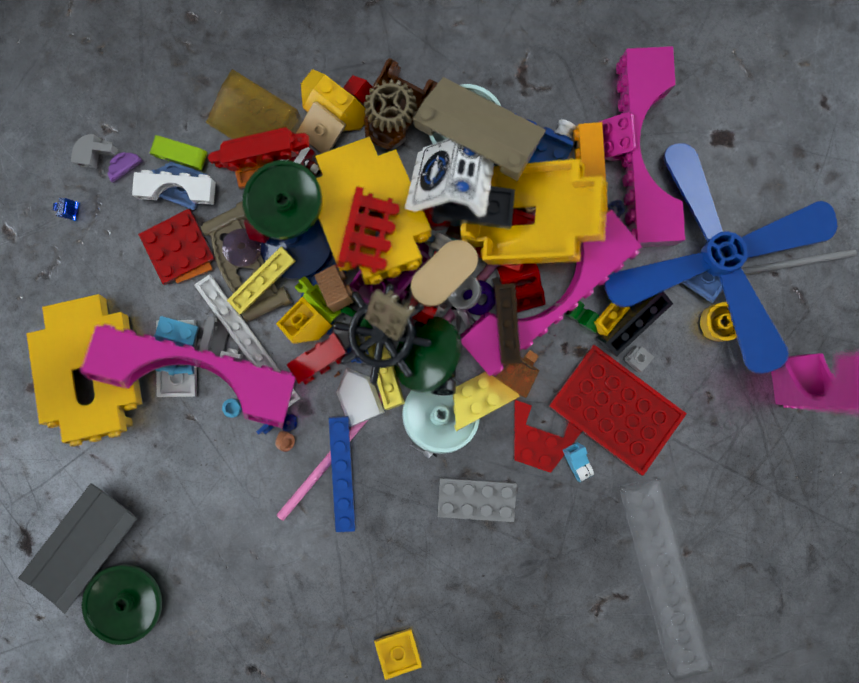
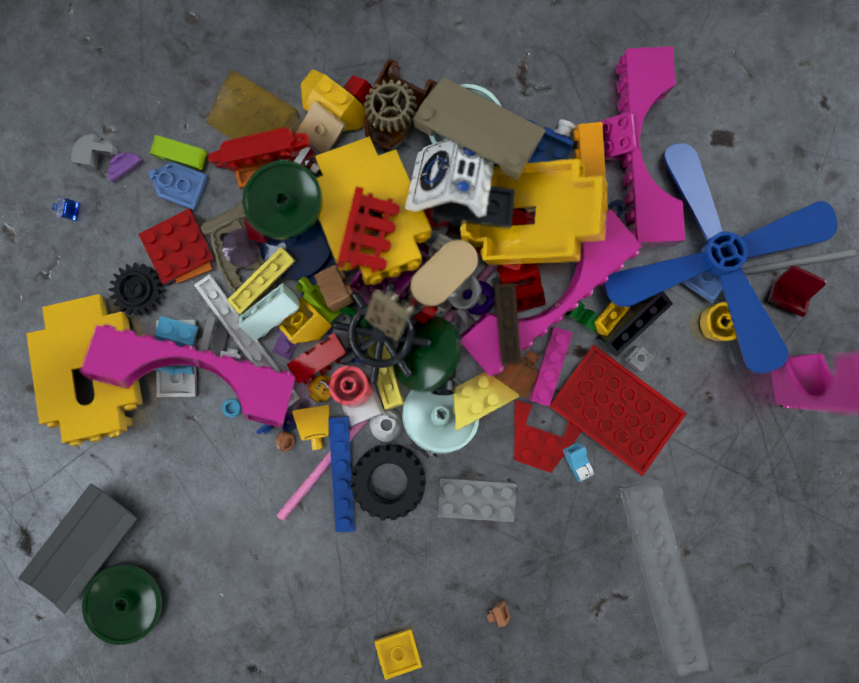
white arch [132,170,216,205] -> none
none -> black gear [108,263,164,316]
none -> light aqua brick [239,283,299,341]
none -> medium lavender bracket [272,331,298,360]
none -> yellow torso [292,404,331,450]
none -> yellow head [308,374,331,403]
none -> coral brick [329,366,373,408]
none -> black tyre [351,444,426,521]
none -> white piece [370,407,404,442]
none -> nougat tile [487,600,511,627]
none -> dark pink brick [529,327,573,407]
none -> dark red bracket [768,265,827,317]

